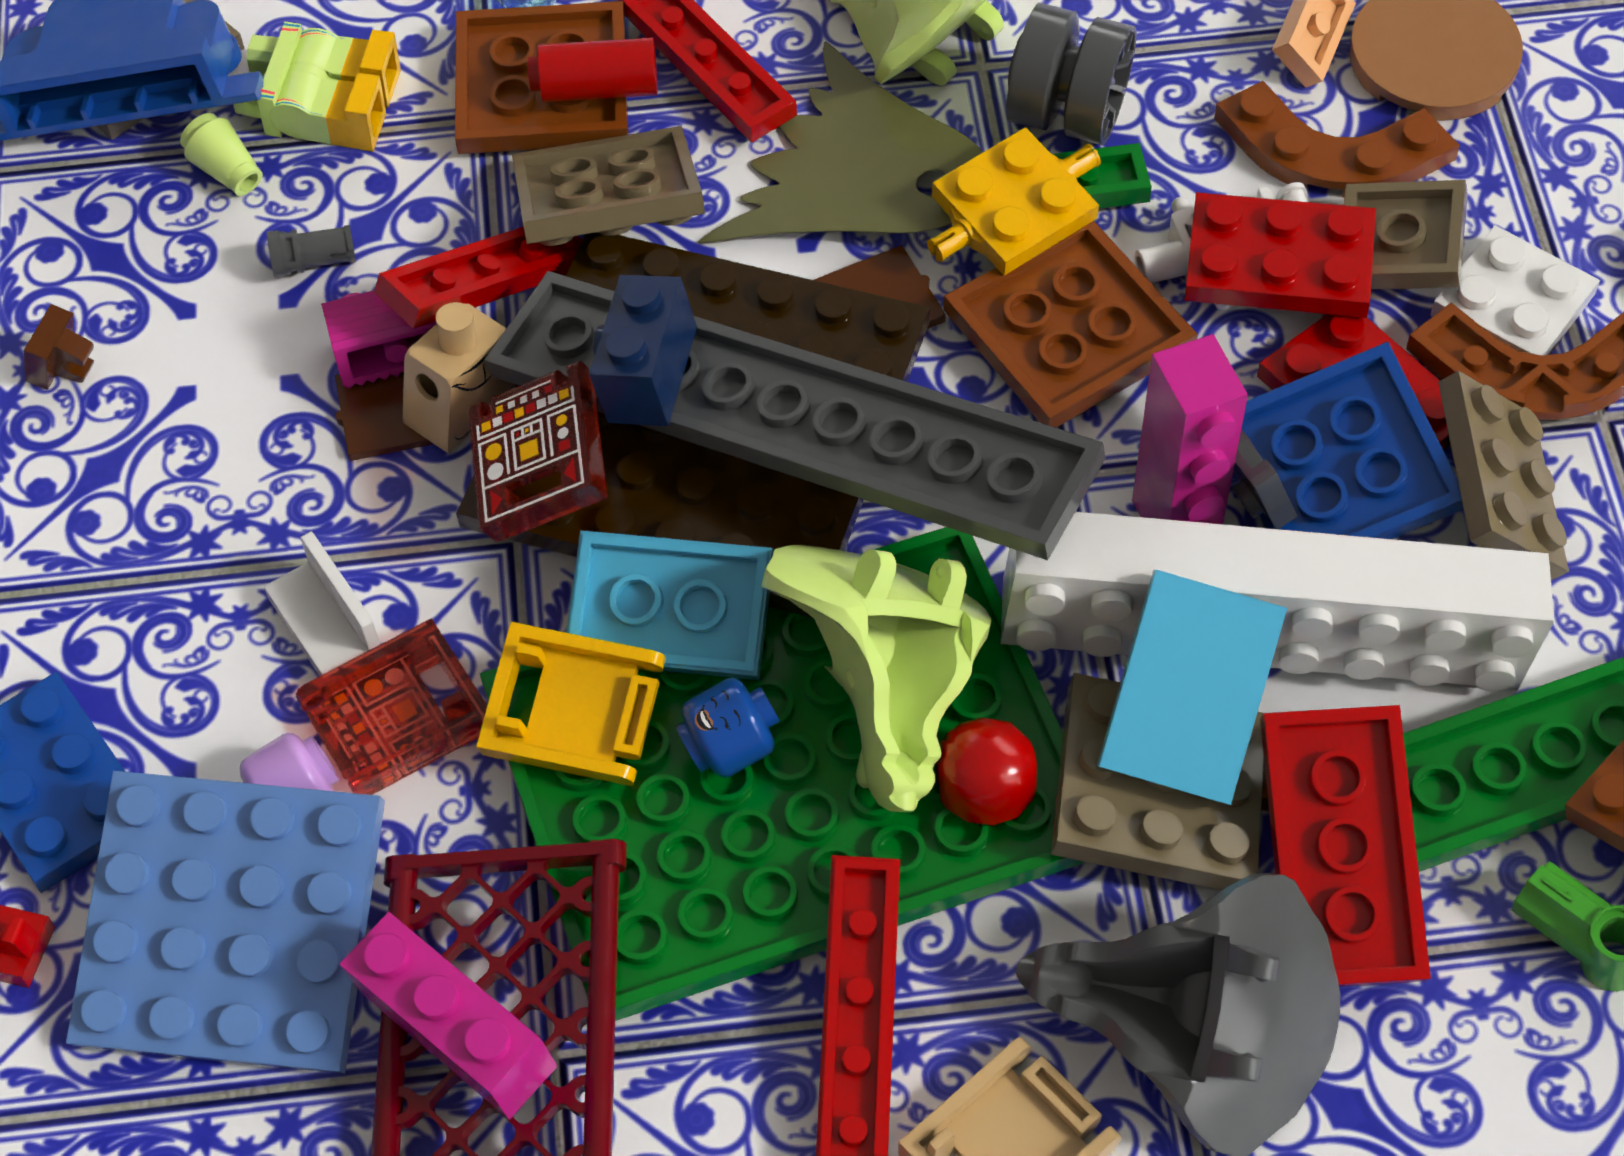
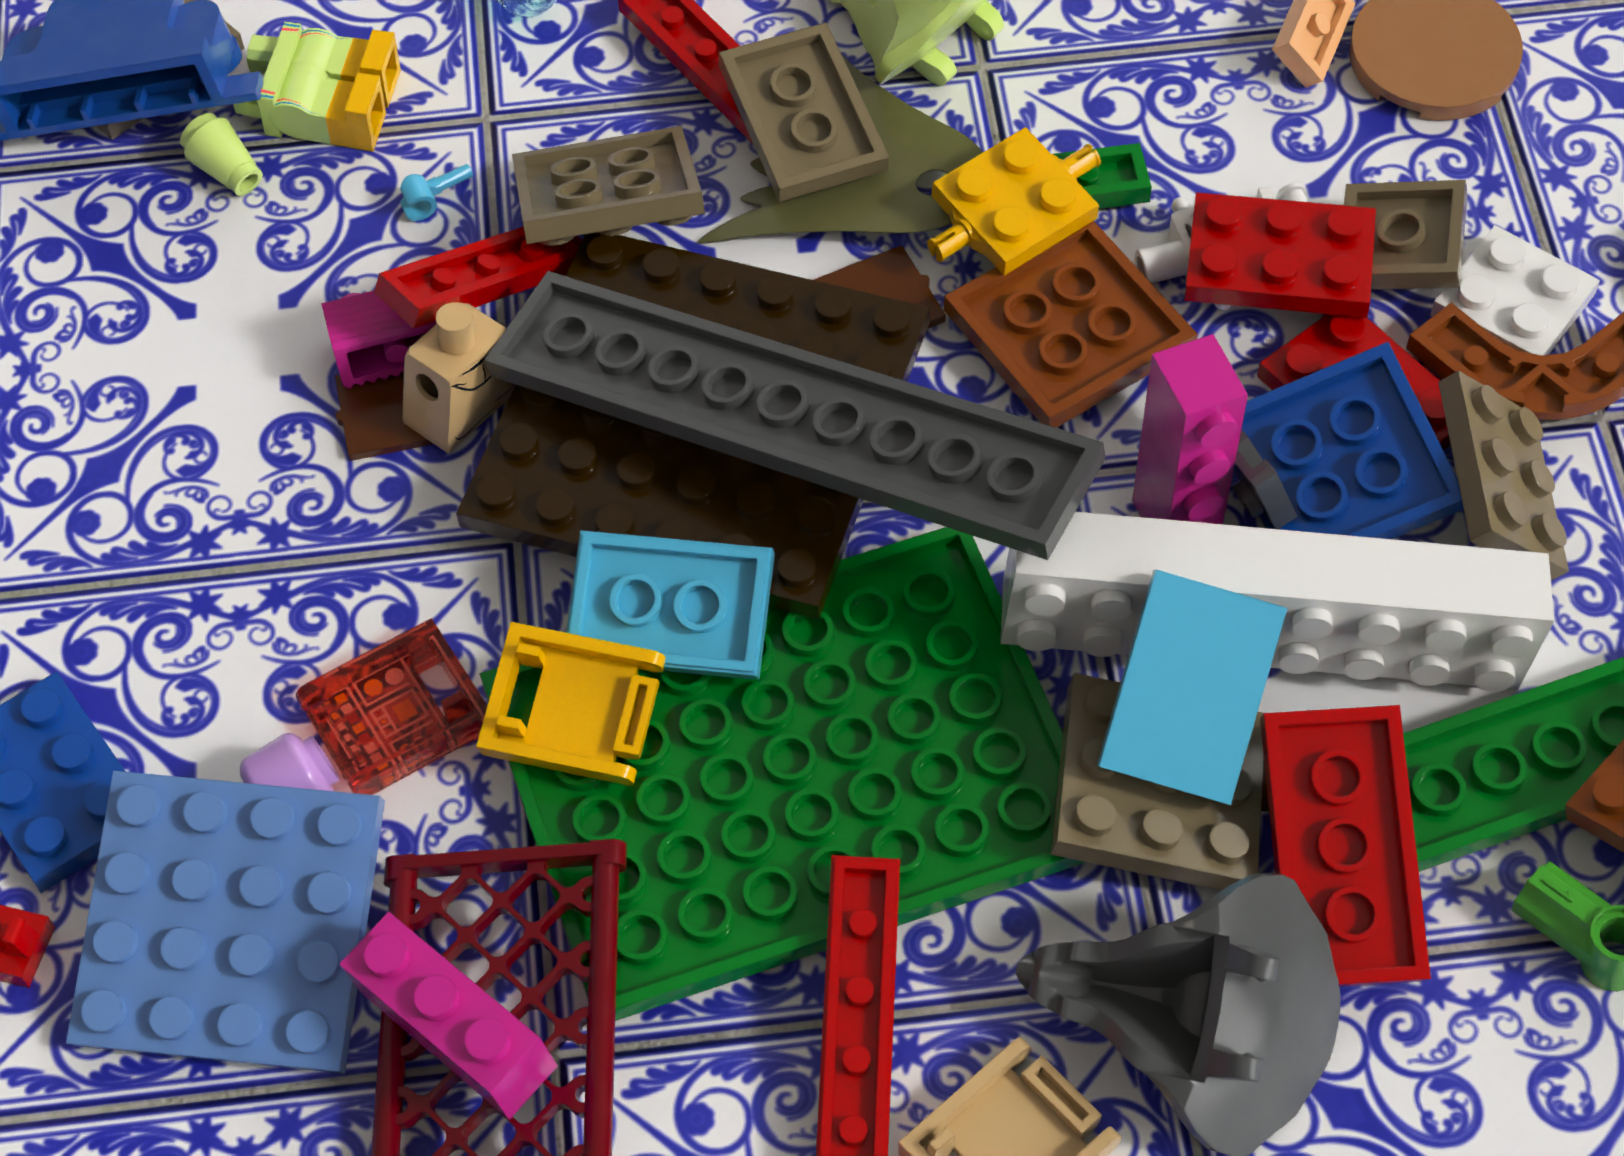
reddish brown tile [24,304,94,390] -> none
white panel [264,531,384,690] -> none
dark grey pin [267,225,356,278] -> none
dark orange plate [455,1,629,154] -> none
clear red container [469,361,608,542] -> none
red brick [527,37,658,103] -> none
dark blue brick [589,275,697,426] -> none
blue head [675,678,780,778] -> none
yellowish green animal [761,545,991,813] -> none
red hair [936,717,1037,825] -> none
dark grey wheel [1006,2,1137,146] -> none
dark orange plate [1214,81,1460,197] -> none
none -> medium azure hand [400,164,473,221]
none -> dark tan plate [719,22,889,202]

